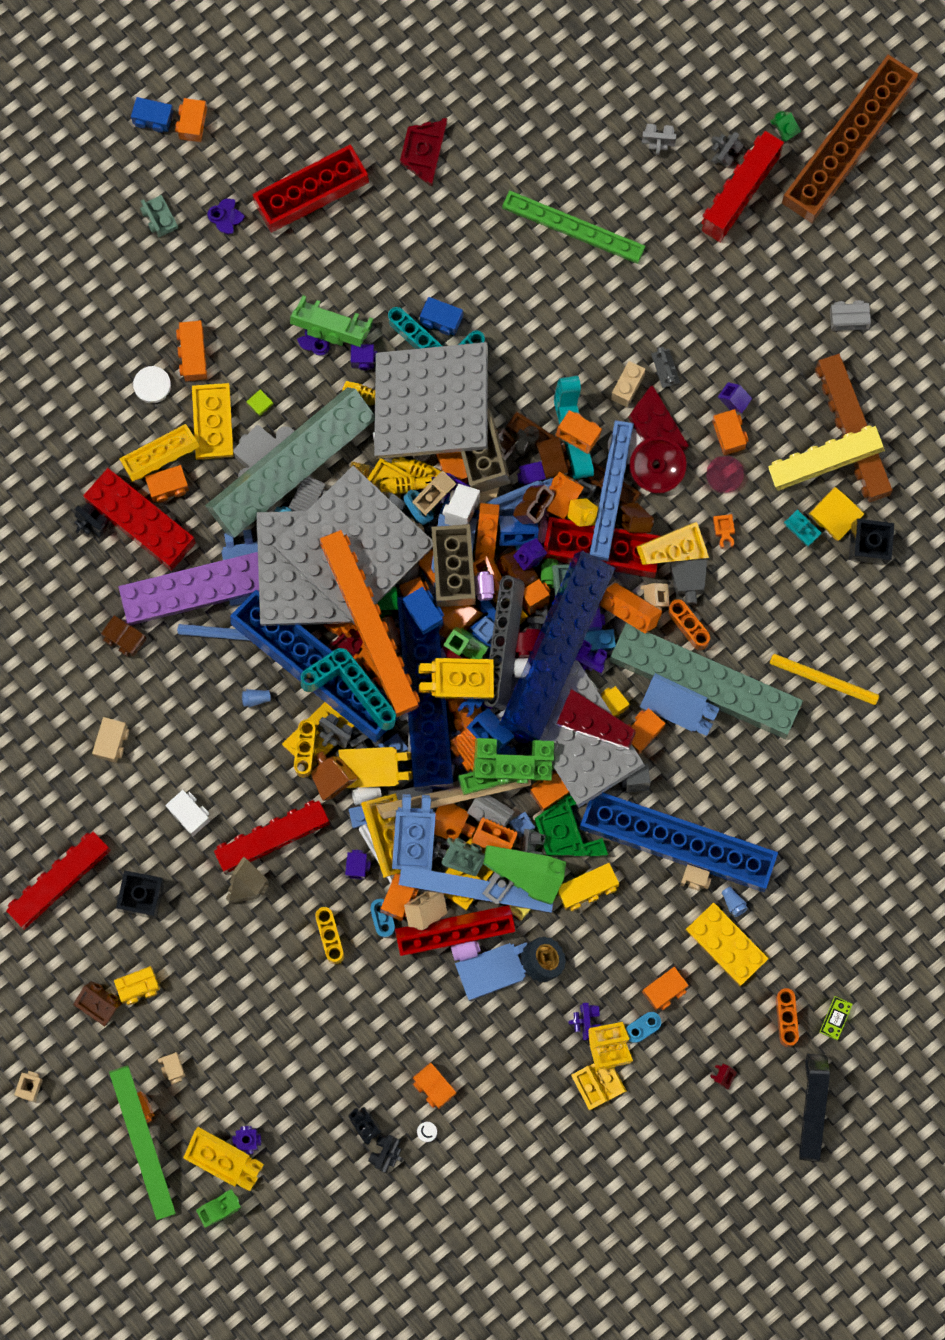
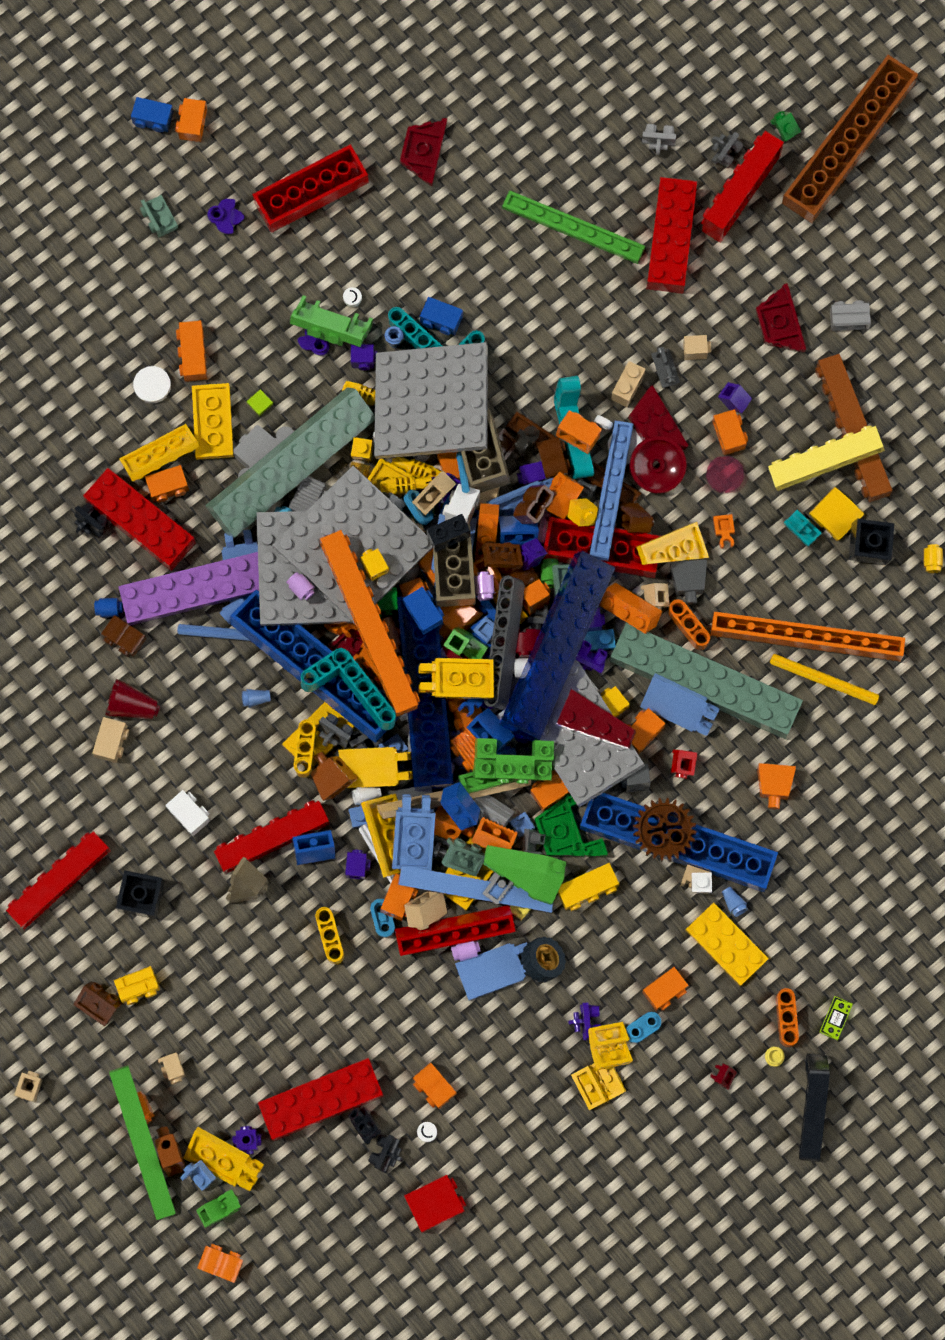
none -> blue brick [94,598,123,617]
none -> dark red cone [105,679,160,719]
none -> dark orange torso [154,1126,186,1177]
none -> medium blue bracket [180,1160,216,1191]
none -> orange brick [197,1244,244,1283]
none -> medium blue cone [220,597,244,624]
none -> red brick [258,1058,384,1142]
none -> lavender brick [286,572,315,601]
none -> blue brick [293,830,335,865]
none -> white tile [343,287,362,307]
none -> yellow brick [351,437,374,462]
none -> yellow brick [360,548,389,581]
none -> medium blue cone [384,326,403,348]
none -> red brick [404,1175,466,1233]
none -> black brick [427,514,470,552]
none -> blue brick [440,782,481,831]
none -> dark azure bar [456,452,470,493]
none -> reddish brown bracket [478,541,523,569]
none -> white tile [594,415,613,431]
none -> reddish brown gear [633,798,697,862]
none -> red brick [647,177,697,294]
none -> red brick [671,750,697,779]
none -> tan brick [683,335,711,360]
none -> white plate [691,873,712,893]
none -> orange brick [710,612,905,661]
none -> dark red wing [755,283,806,352]
none -> orange torso [757,763,796,809]
none -> light yellow plate [765,1047,785,1067]
none -> yellow brick [924,544,943,573]

